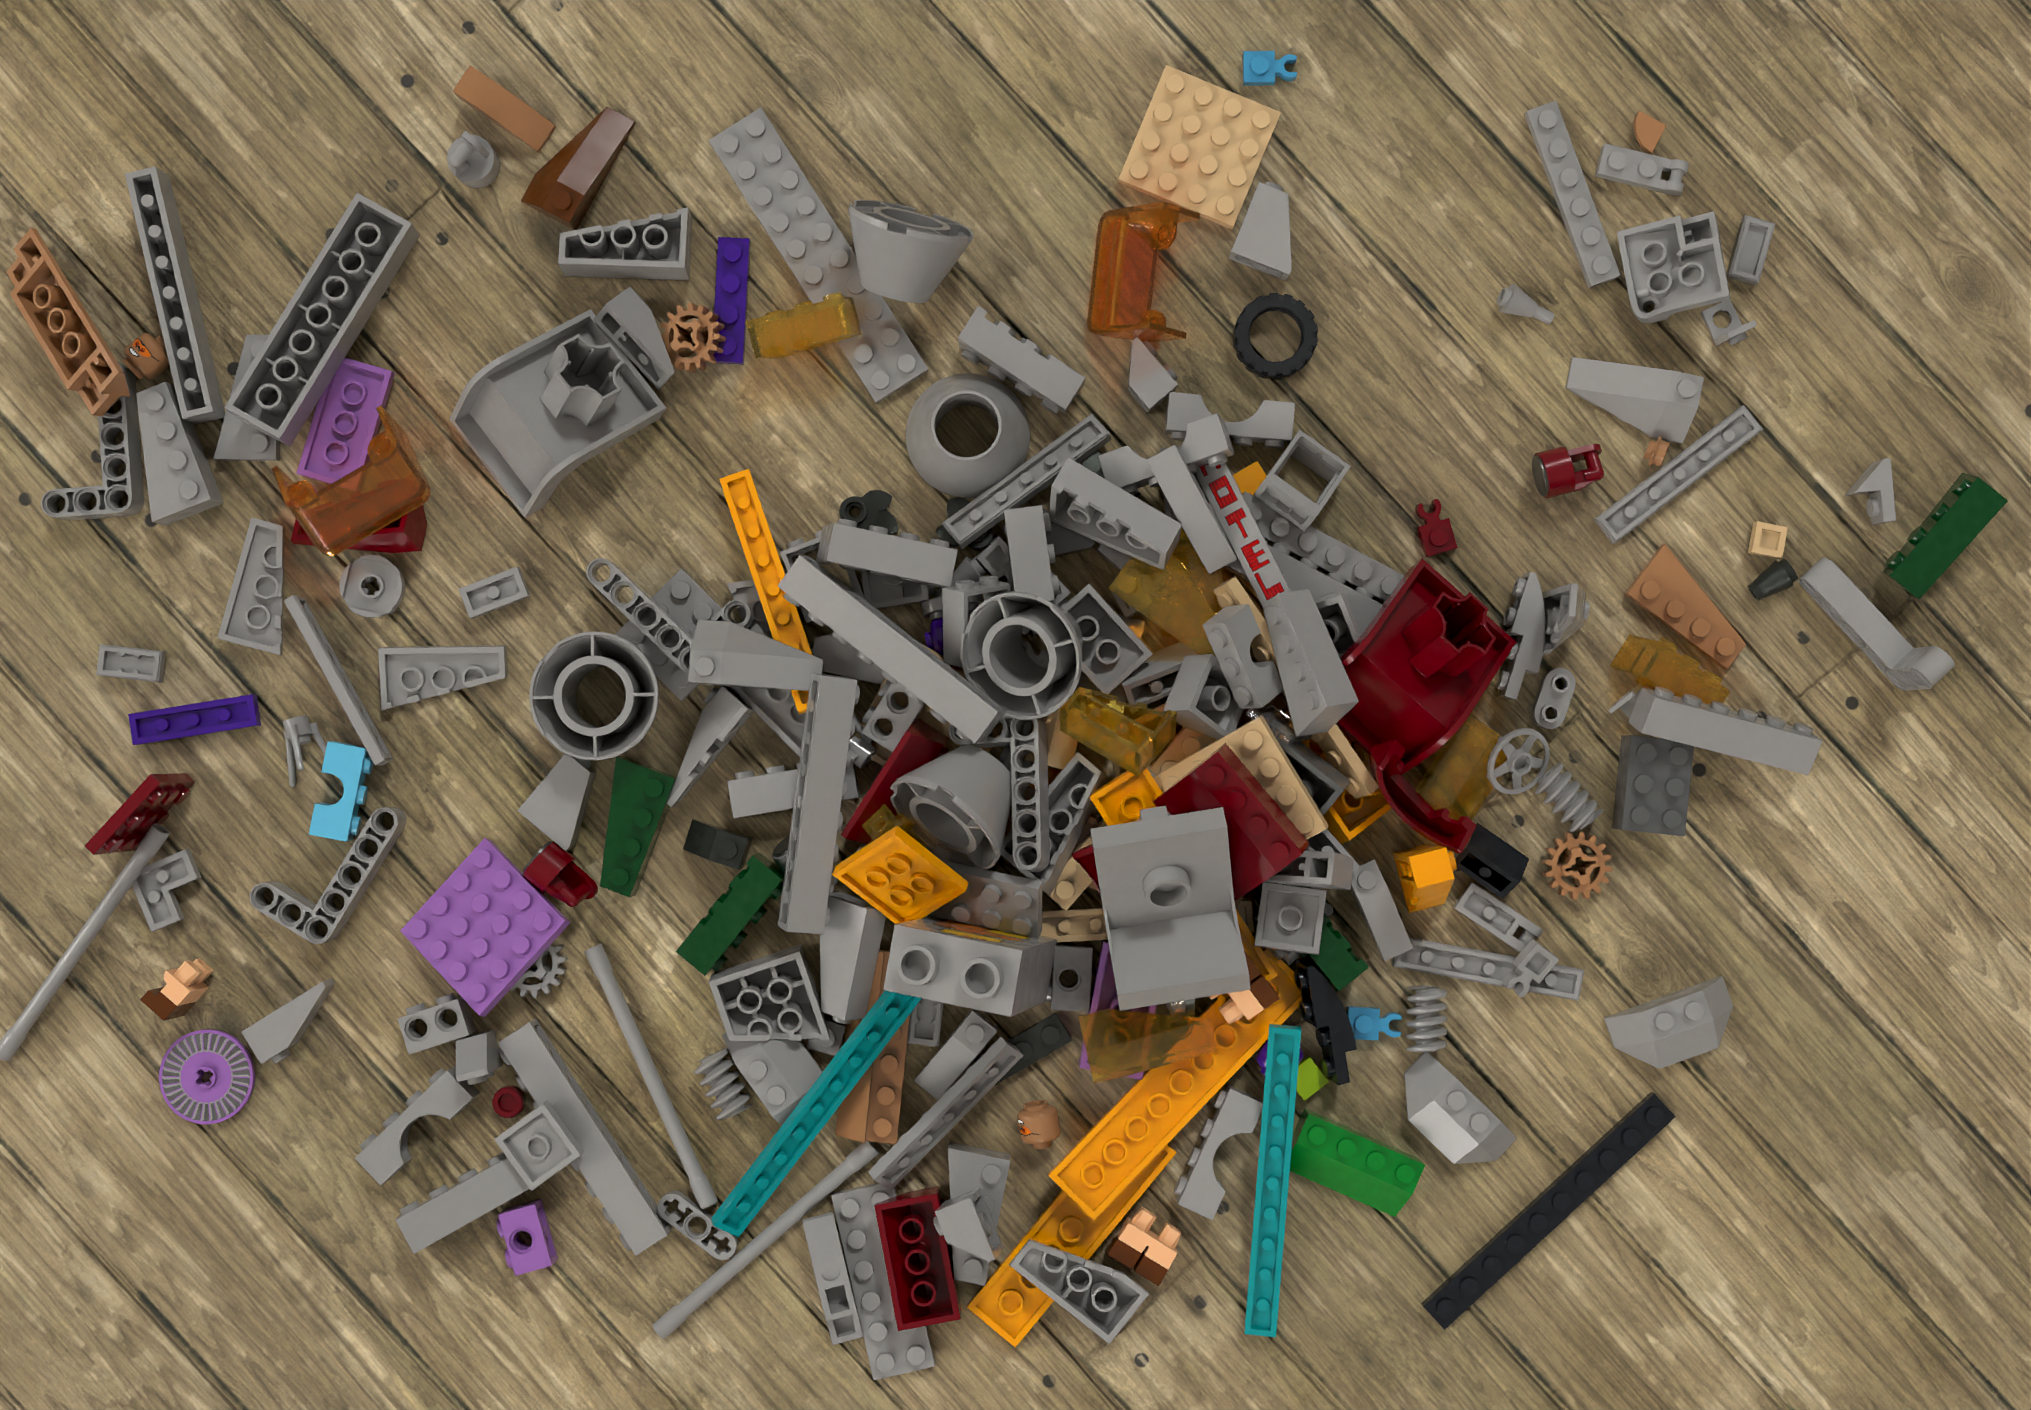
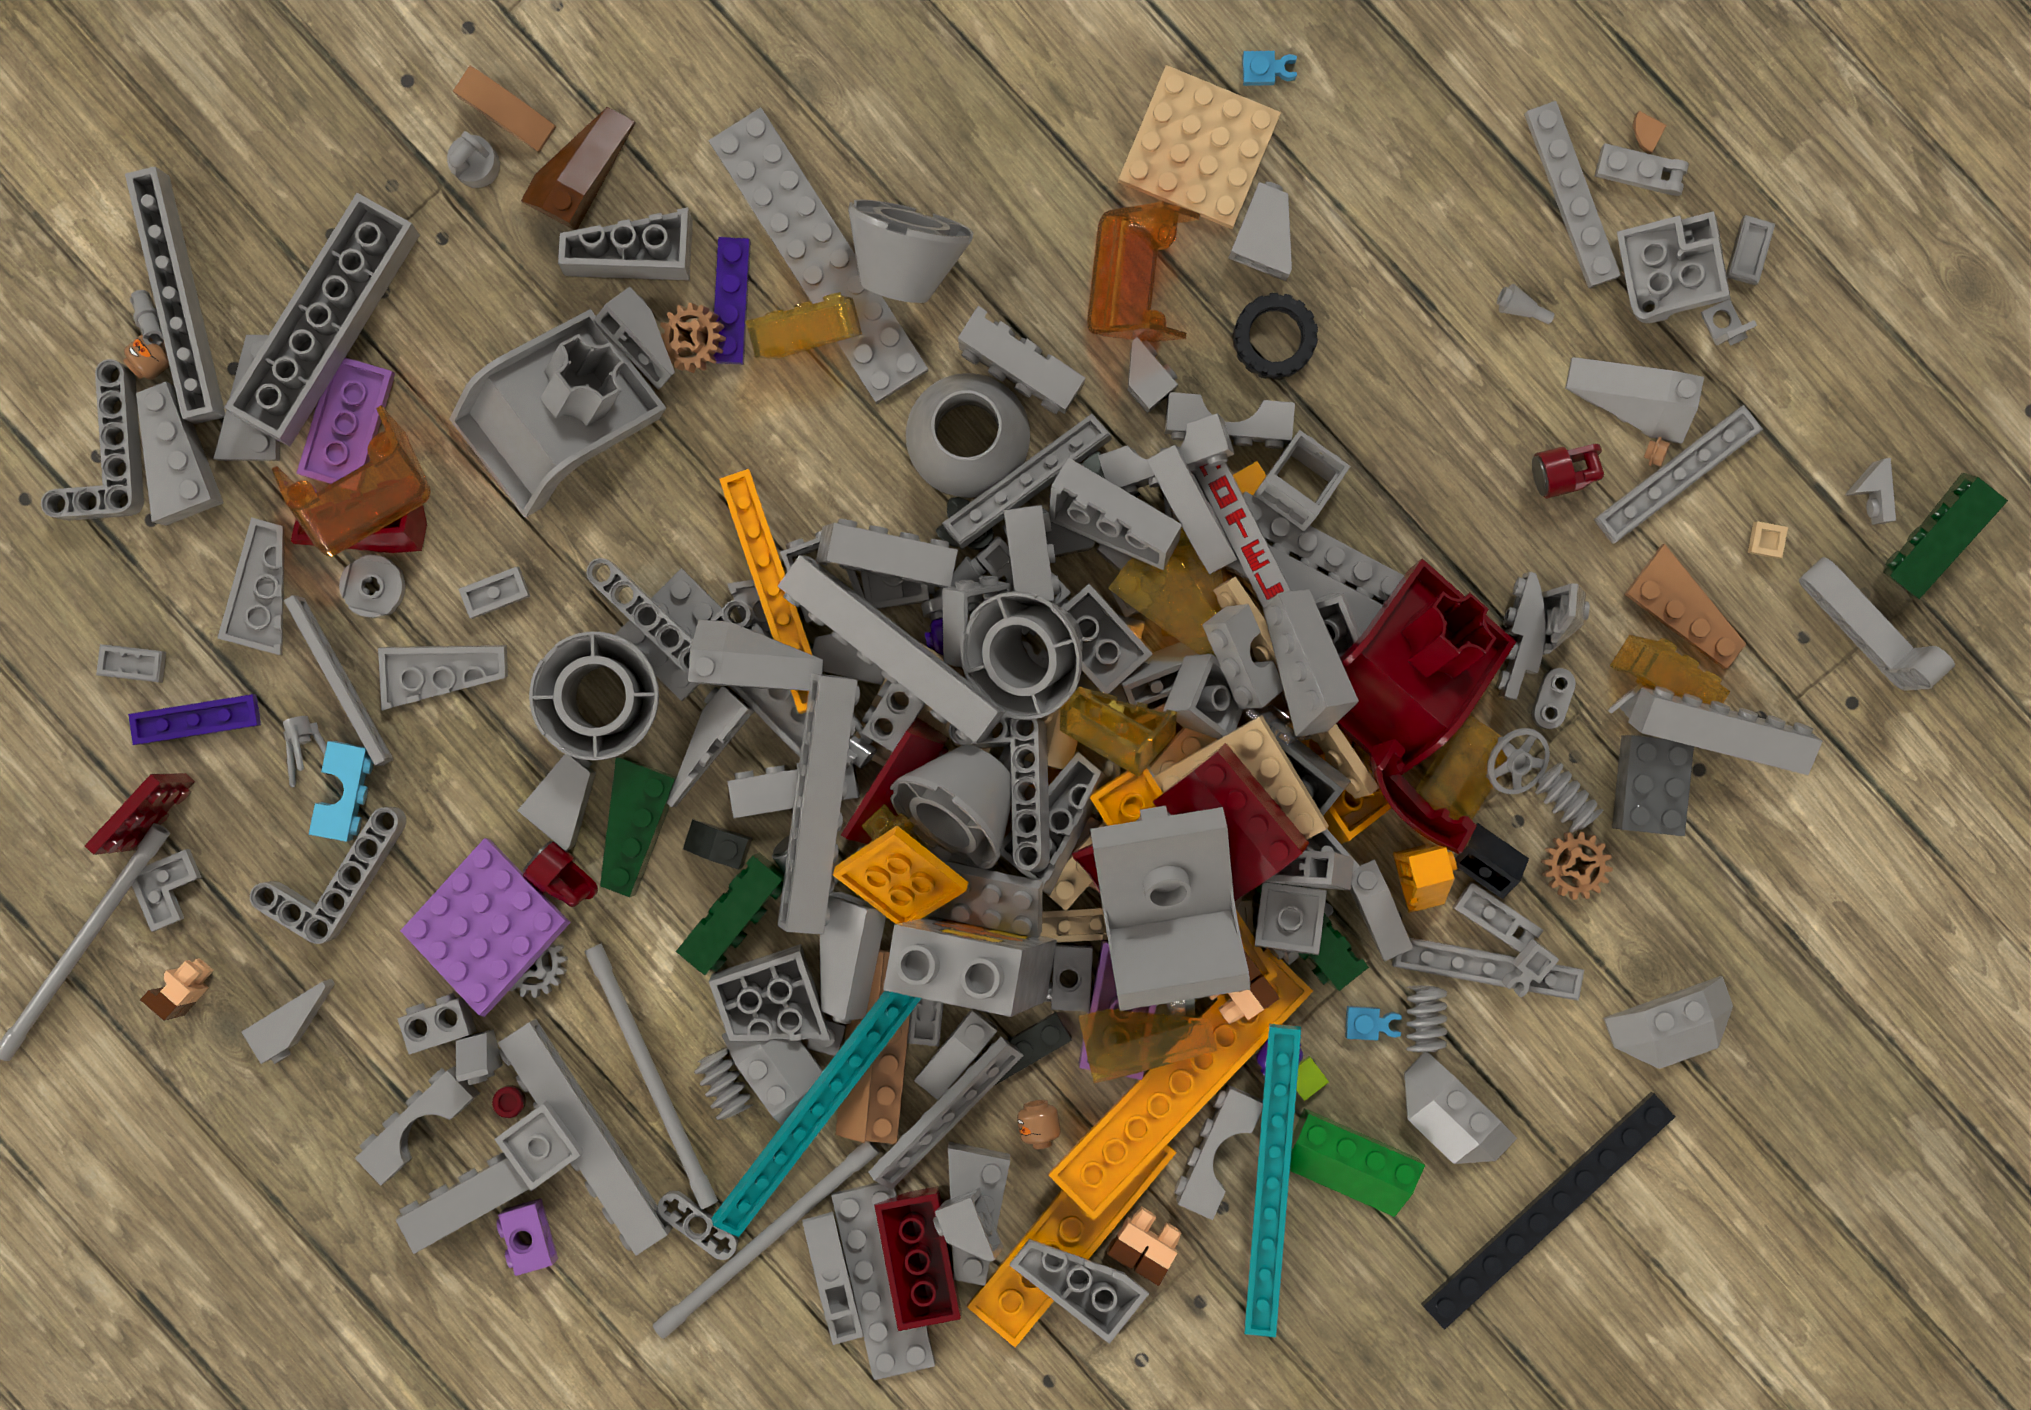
medium nougat slope [6,228,130,416] -> none
piece [159,1029,255,1124] -> none
pearl dark grey plate [839,490,899,535] -> none
black slope [1294,959,1357,1085] -> none
dark red plate [1416,499,1458,558] -> none
pearl dark grey cone [1747,559,1799,601] -> none
none -> light grey pin [130,290,163,345]

